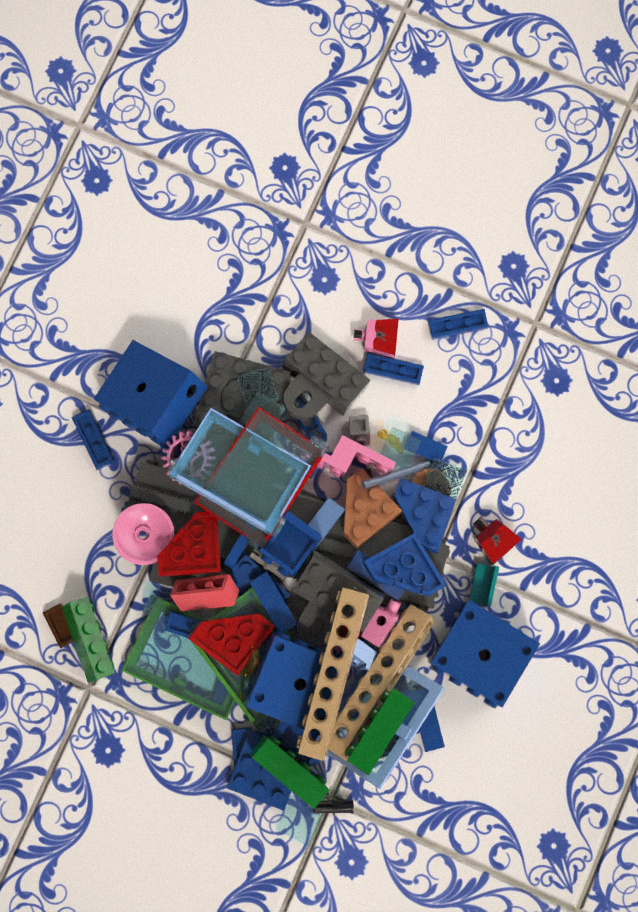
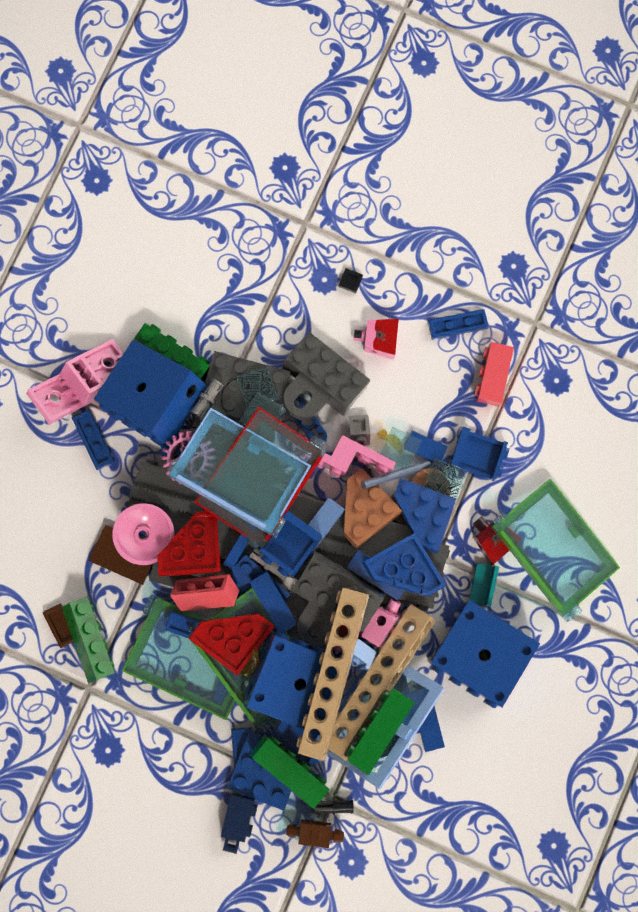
blue tile [363,353,424,385] -> none
none -> bright pink bracket [26,339,123,425]
none -> reddish brown tile [88,525,153,585]
none -> green brick [134,323,210,382]
none -> light grey pin [190,379,223,419]
none -> dark blue brick [220,793,258,854]
none -> reddish brown piece [286,819,344,848]
none -> black tile [338,268,363,294]
none -> blue panel [449,427,510,481]
none -> coral brick [474,342,514,407]
none -> clear light blue door [492,479,620,622]

